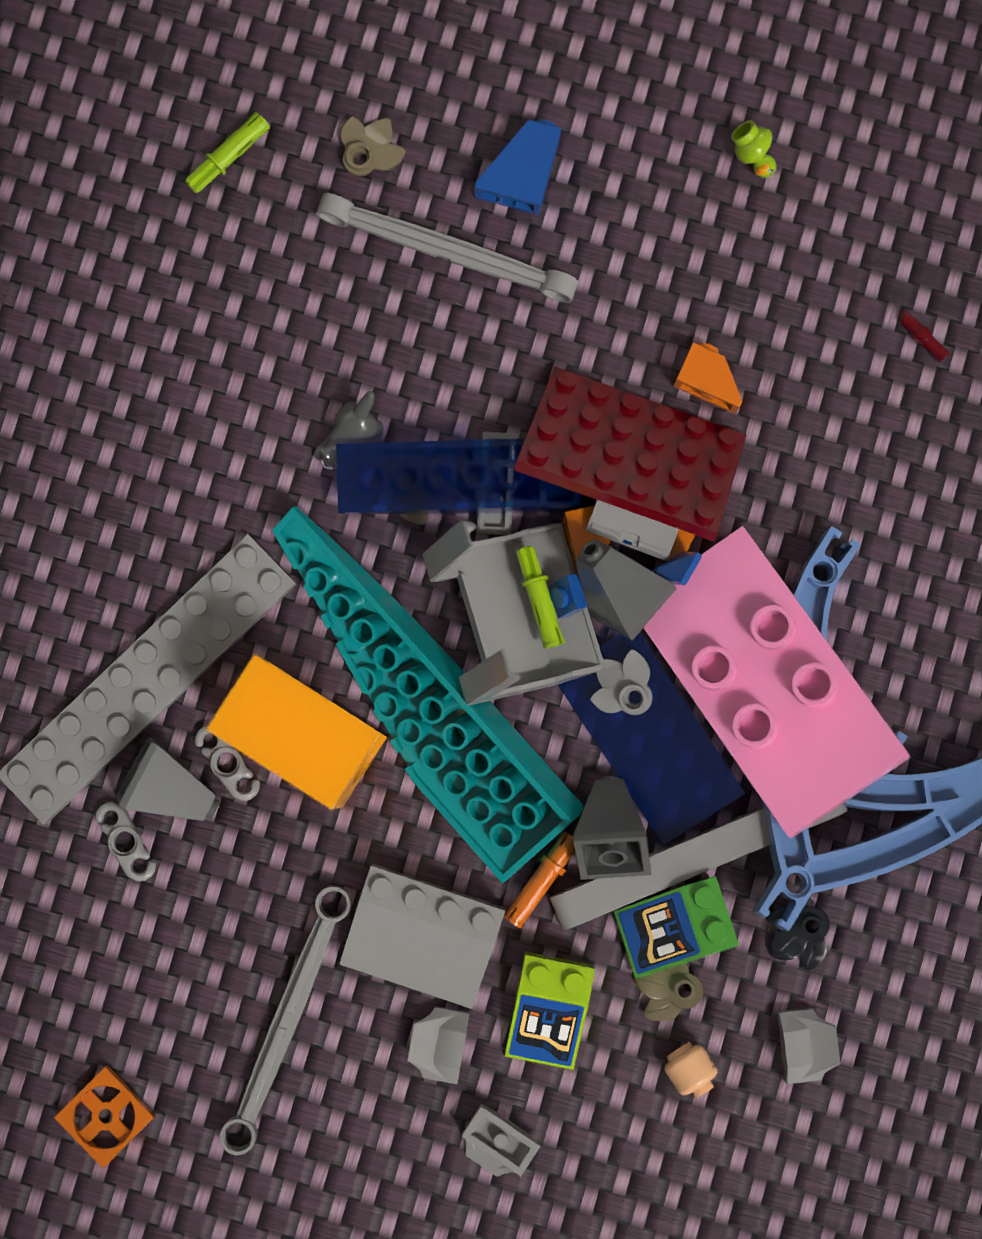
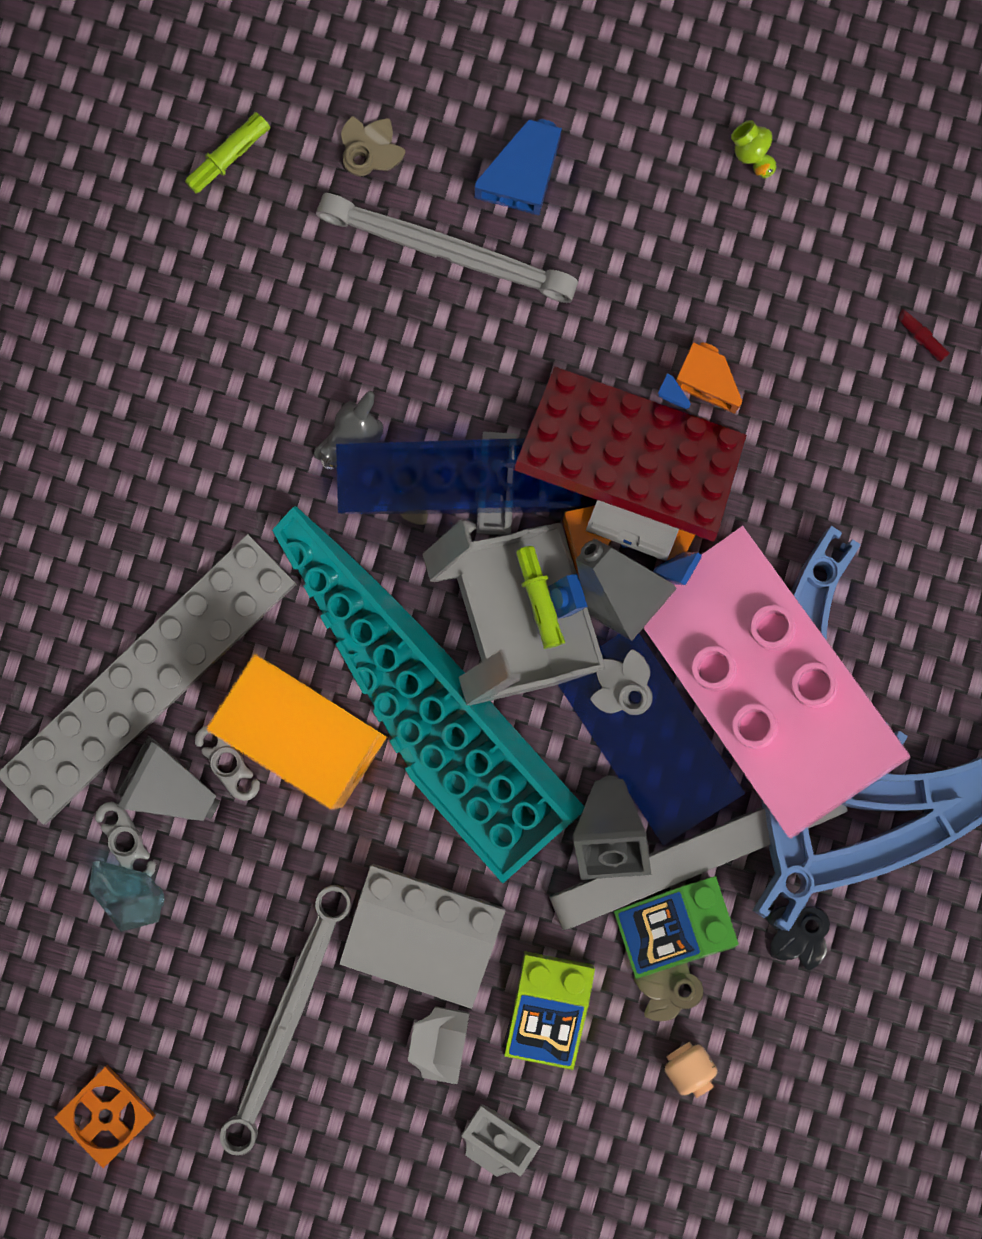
orange pin [504,830,575,929] -> none
light grey slope [777,1008,840,1084] -> none
none -> clear light blue slope [89,861,164,932]
none -> blue slope [657,373,691,410]

